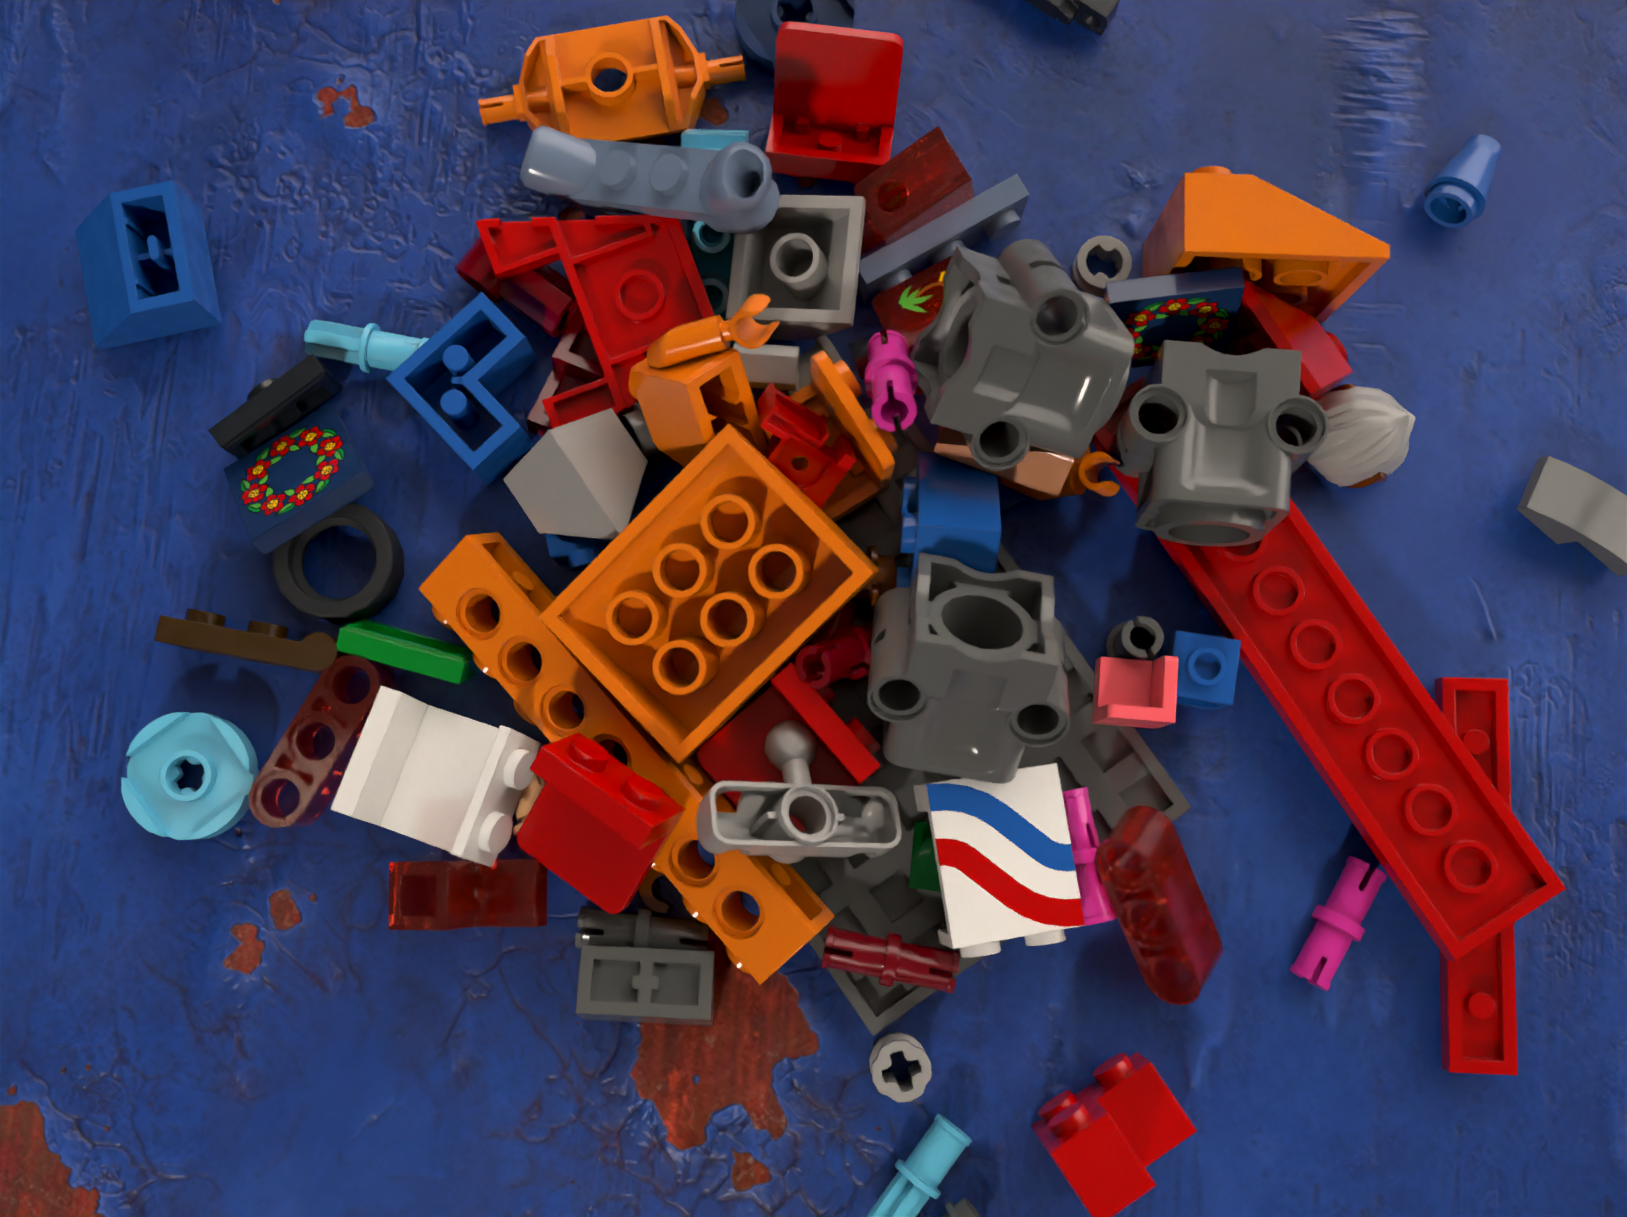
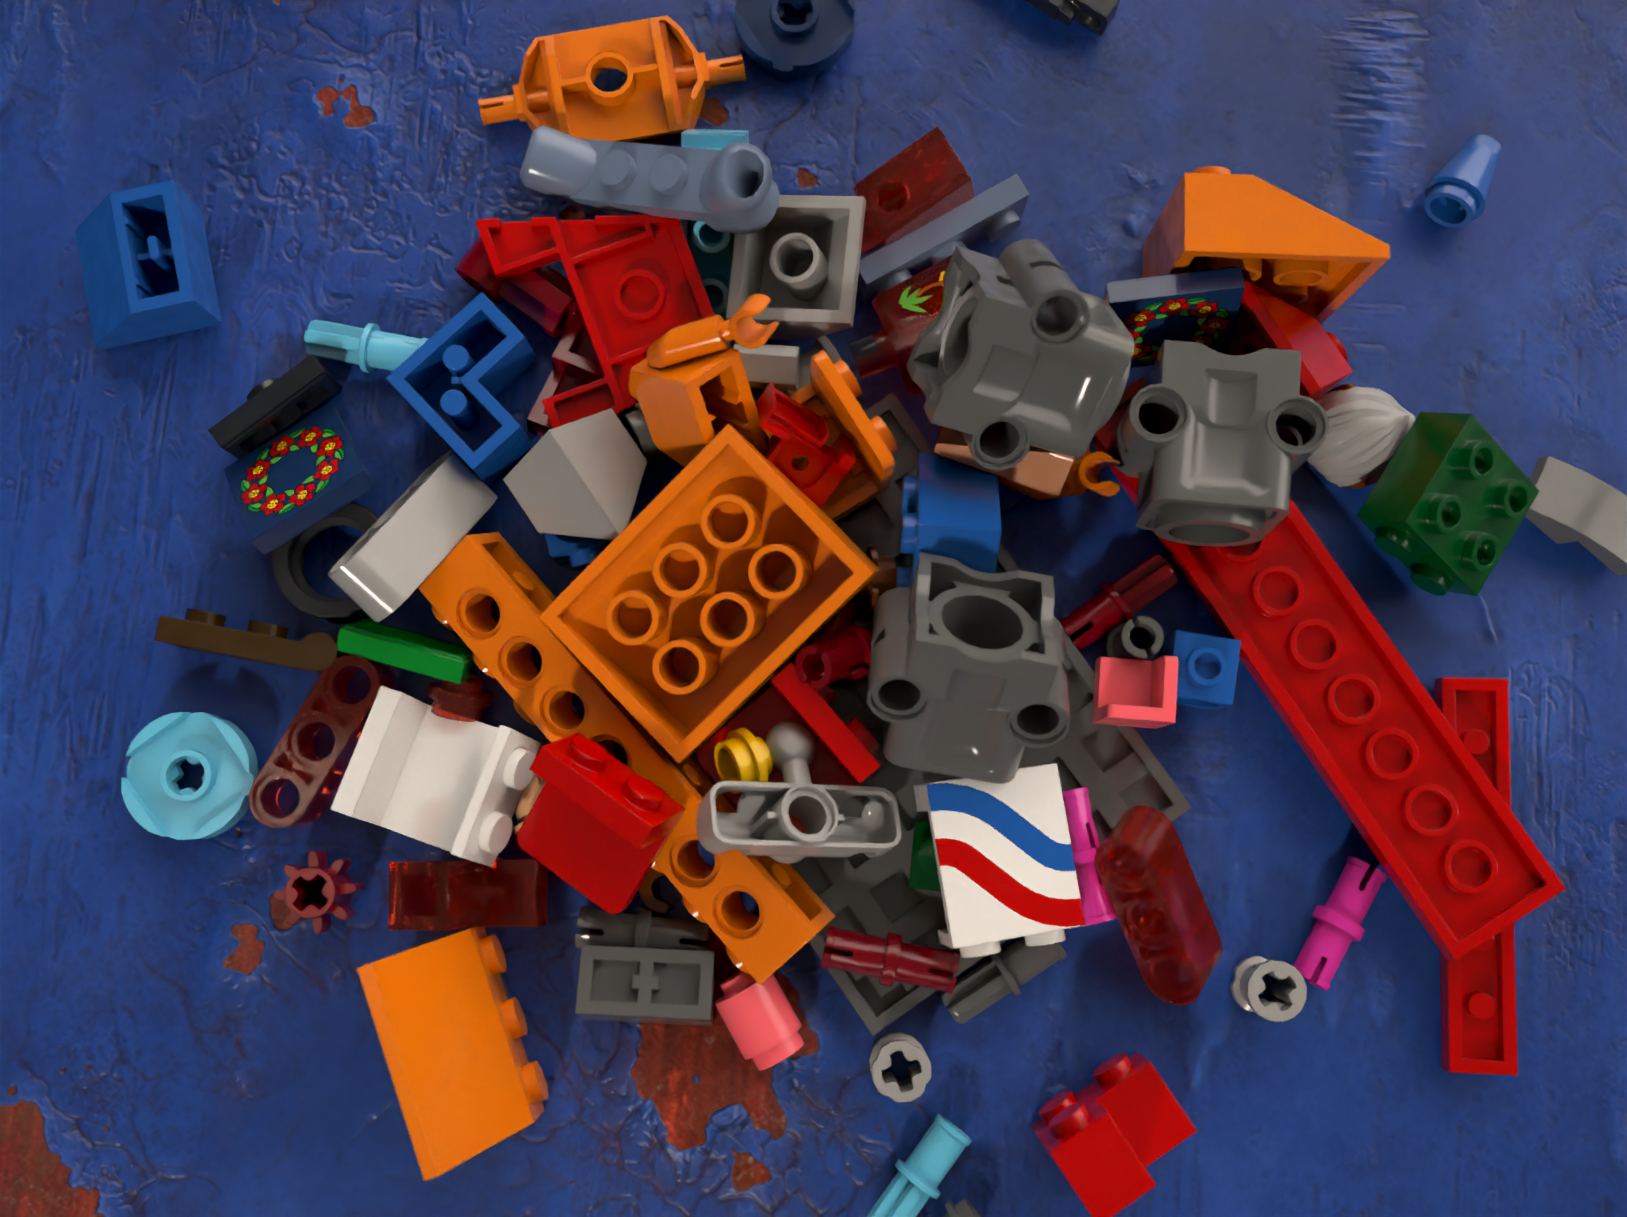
red bracket [765,21,904,186] -> none
dark pink pin [864,330,918,432] -> none
light grey bush [1072,235,1132,297] -> none
none -> dark red gear [274,850,365,934]
none -> light grey beam [328,450,497,622]
none -> orange slope [357,924,549,1181]
none -> clear red plate [427,676,494,722]
none -> yellow plate [714,728,773,794]
none -> coral brick [714,971,804,1071]
none -> dark grey axle [940,936,1067,1024]
none -> dark red axle [1058,554,1178,653]
none -> light grey bush [1230,955,1307,1022]
none -> dark green brick [1357,412,1539,596]

